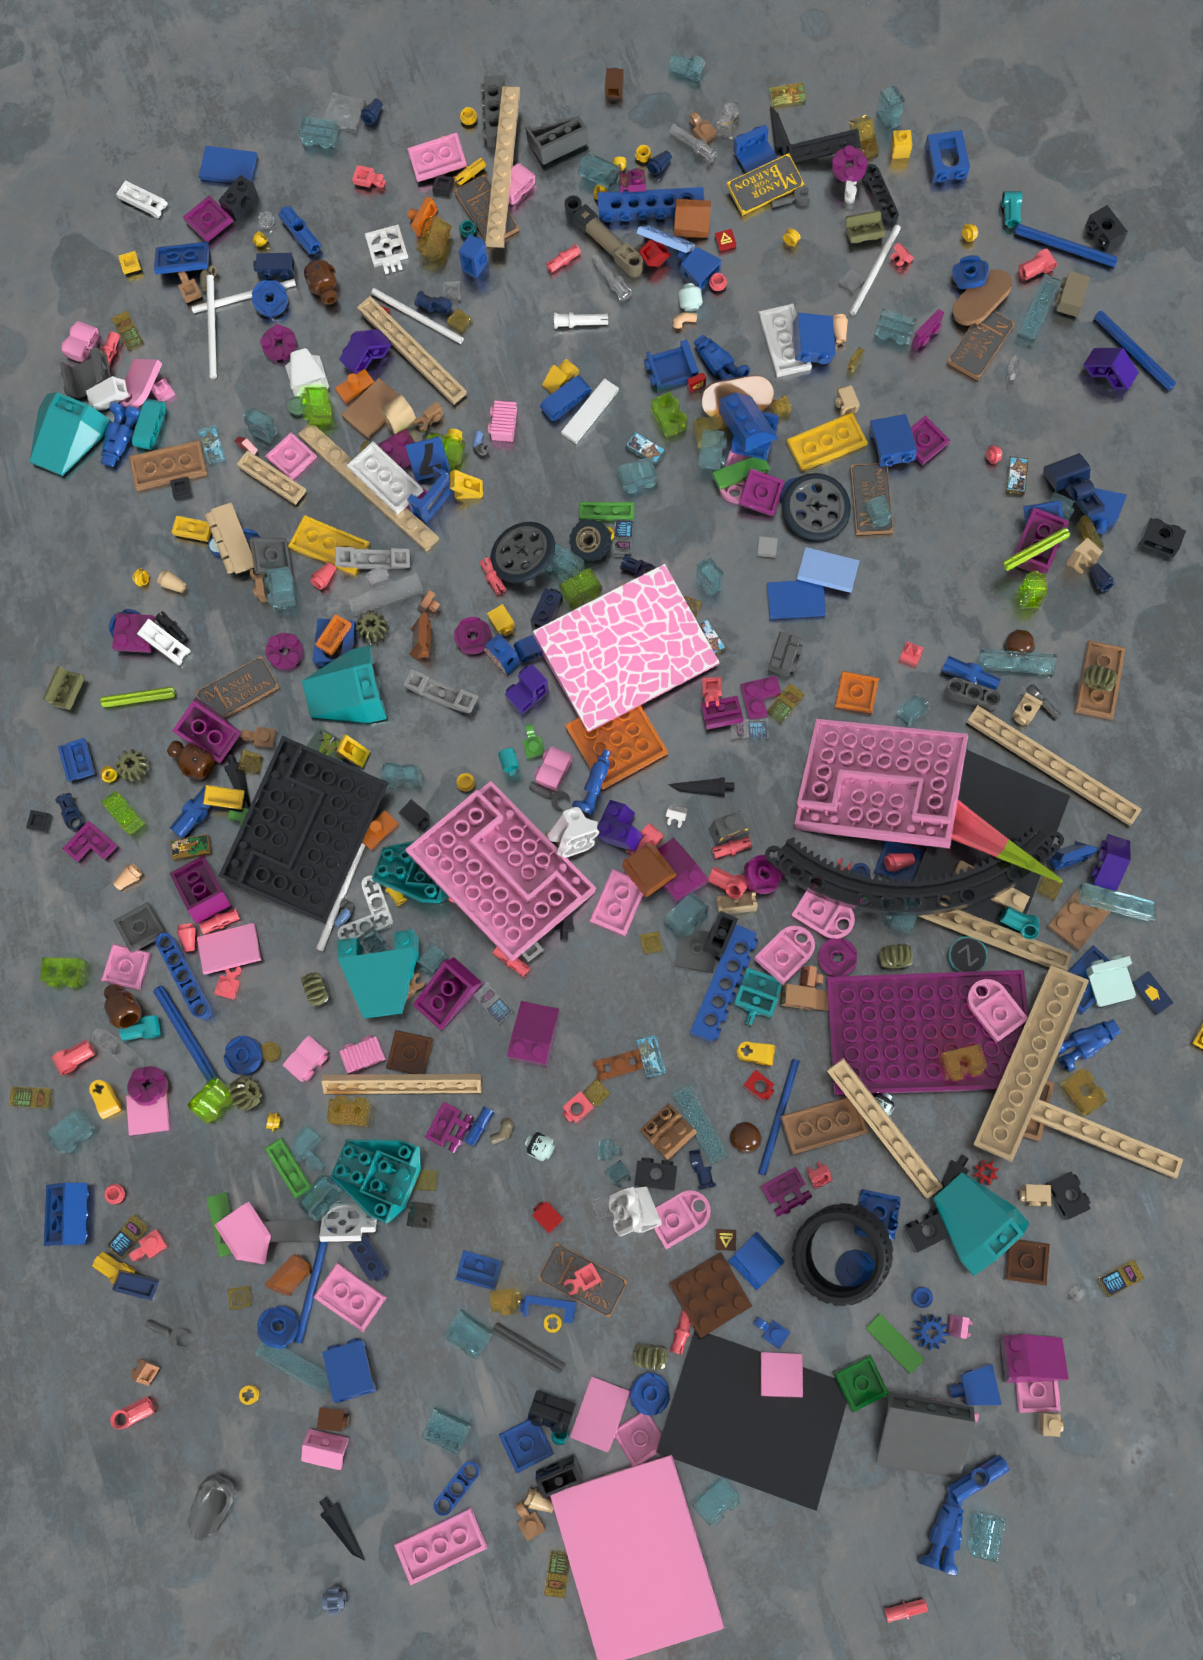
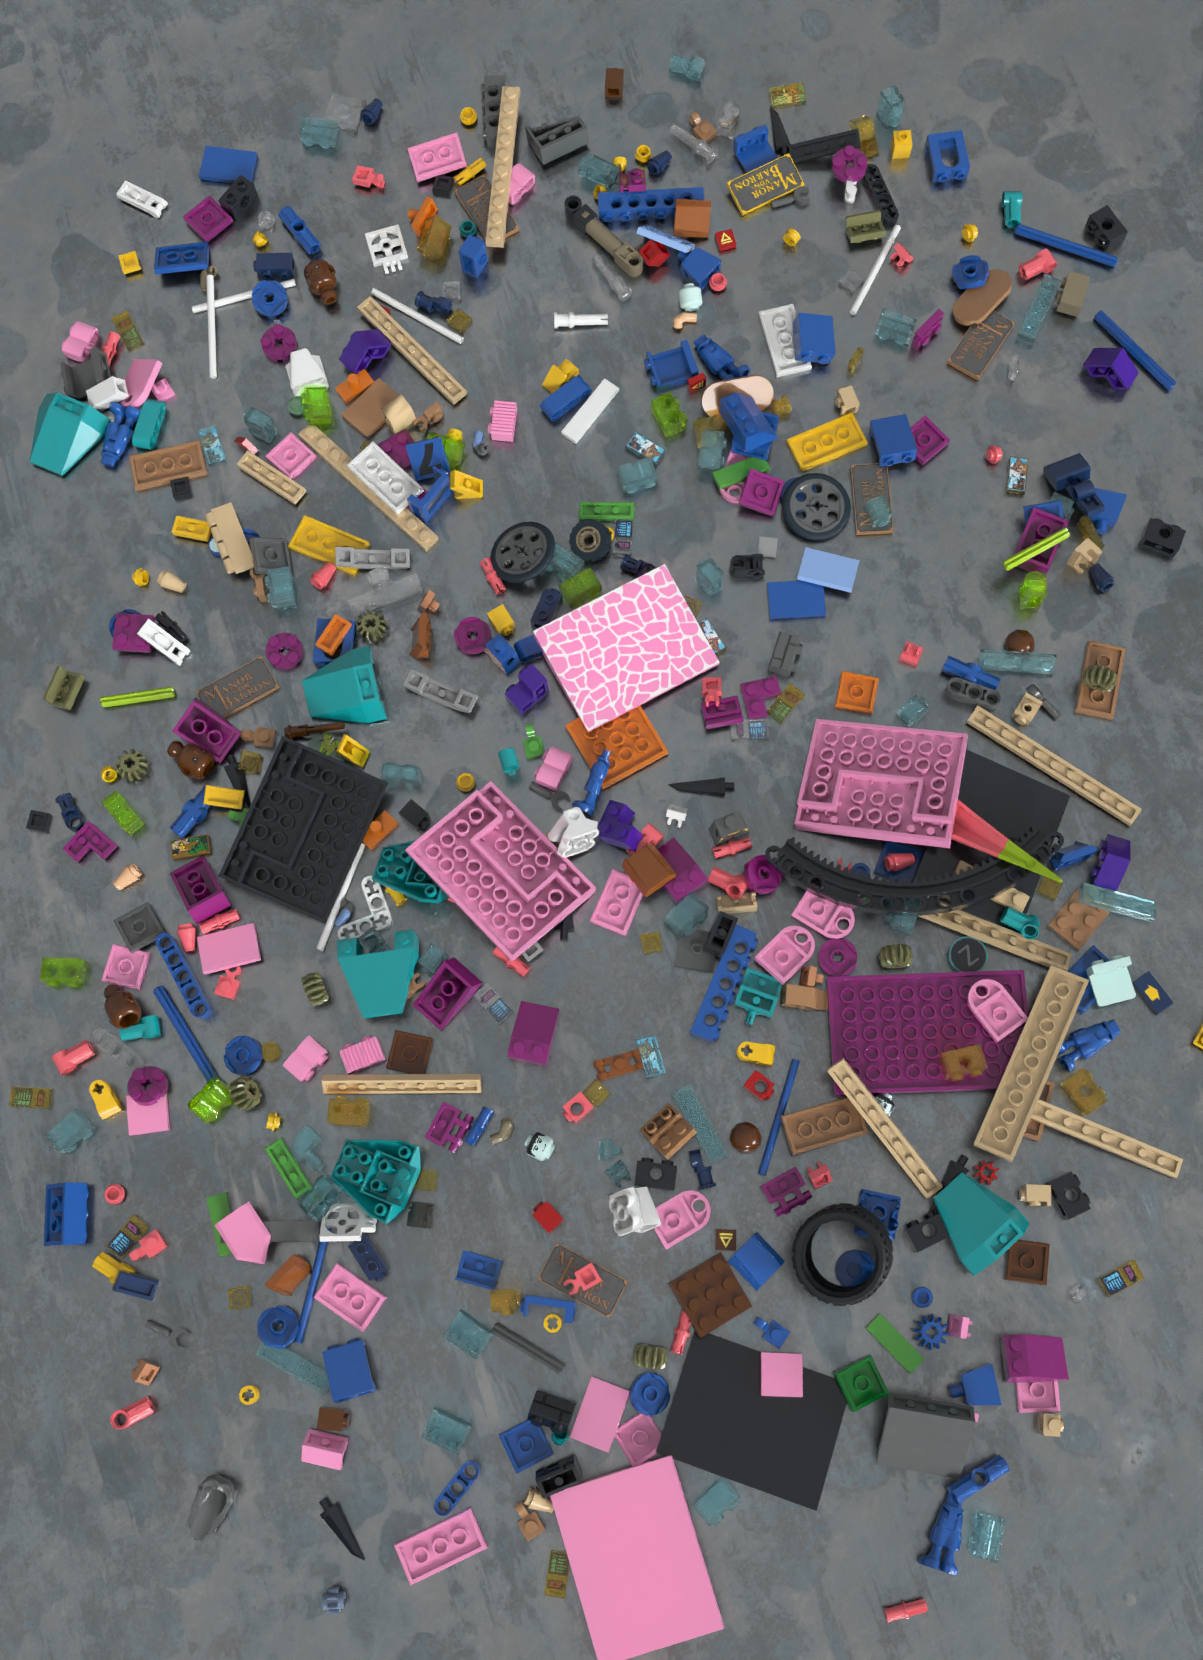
blue plate [58,738,96,782] -> none
medium nougat plate [178,271,202,303] -> none
coral pin [546,244,581,273] -> none
light nougat cone [833,314,848,343] -> none
none -> reddish brown pin [284,722,345,740]
none -> black piece [729,554,765,577]

